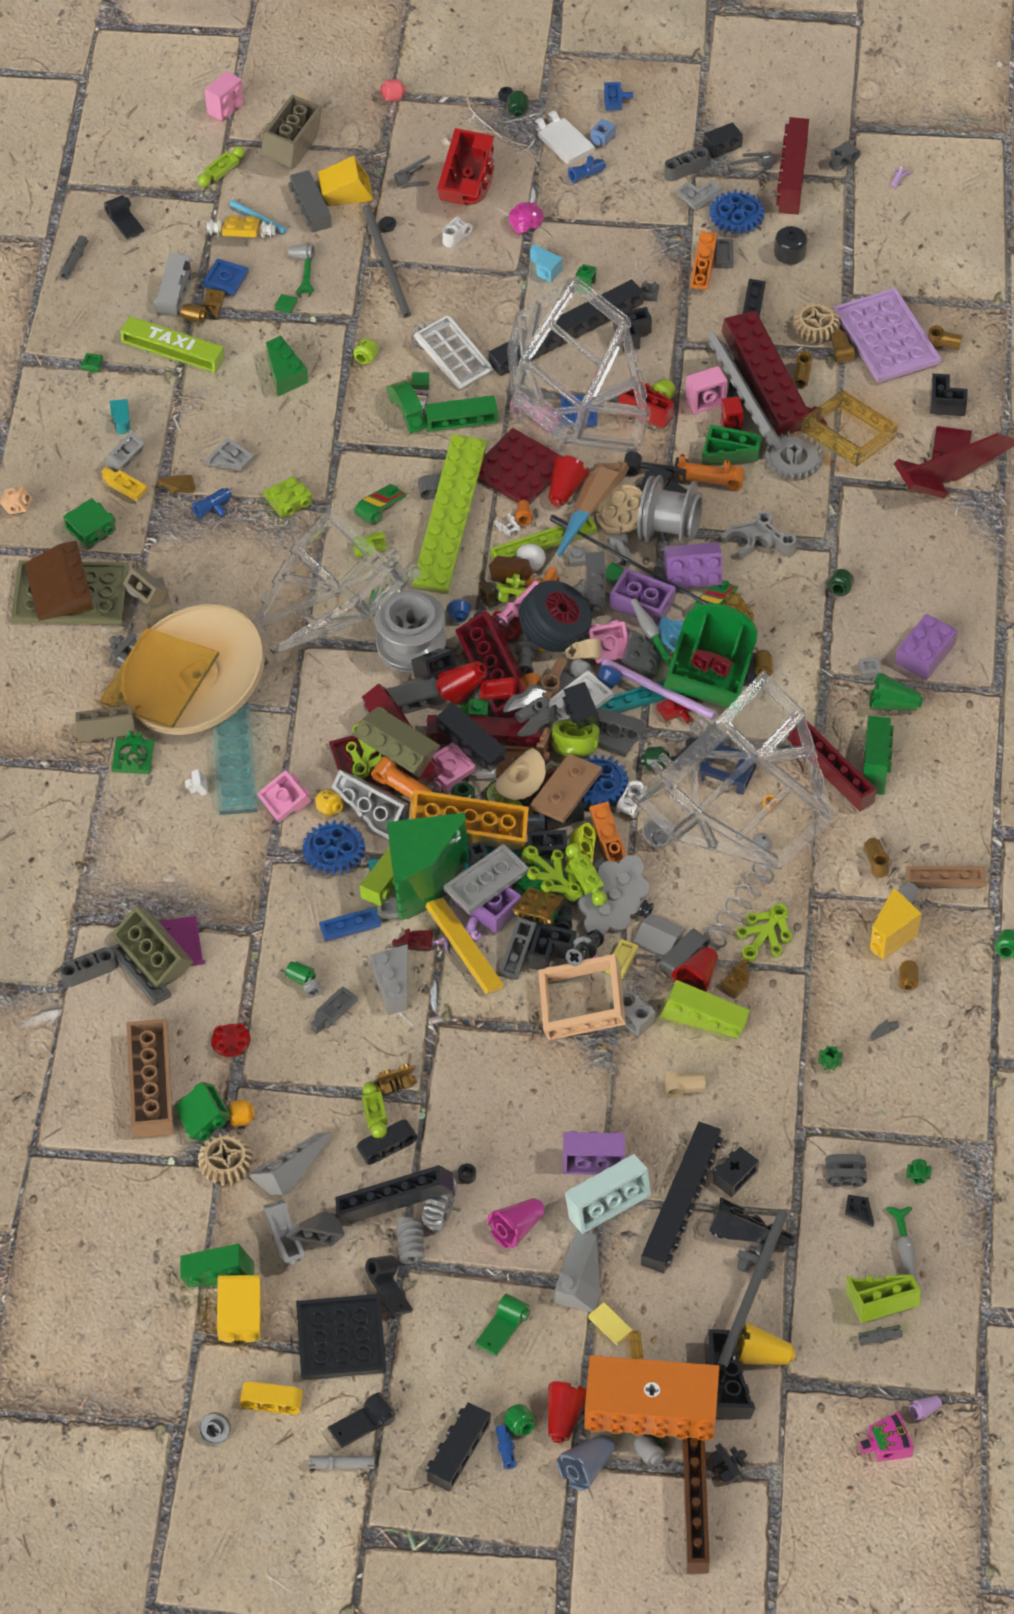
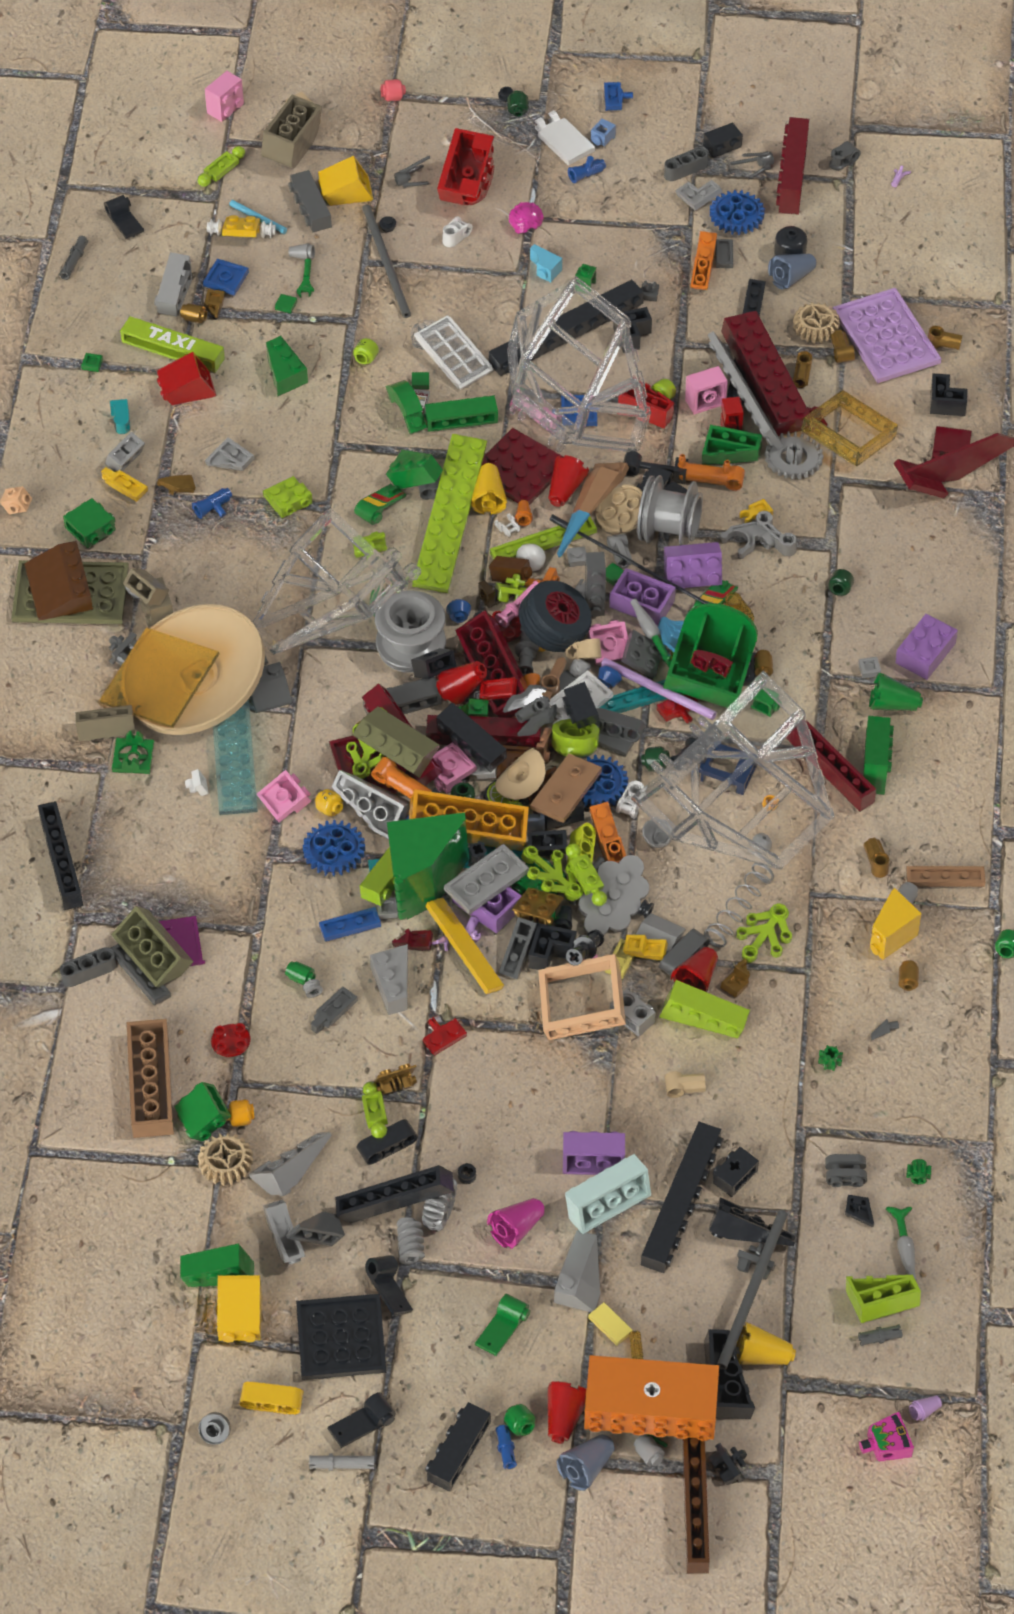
none -> black brick [37,801,83,910]
none -> red slope [157,352,217,405]
none -> dark grey slope [250,662,292,713]
none -> green wedge [386,450,443,489]
none -> red plate [423,1017,467,1056]
none -> yellow cone [471,463,507,515]
none -> yellow slope [623,935,668,960]
none -> yellow plate [739,499,774,523]
none -> green window [751,684,782,717]
none -> sand blue cone [768,253,816,290]

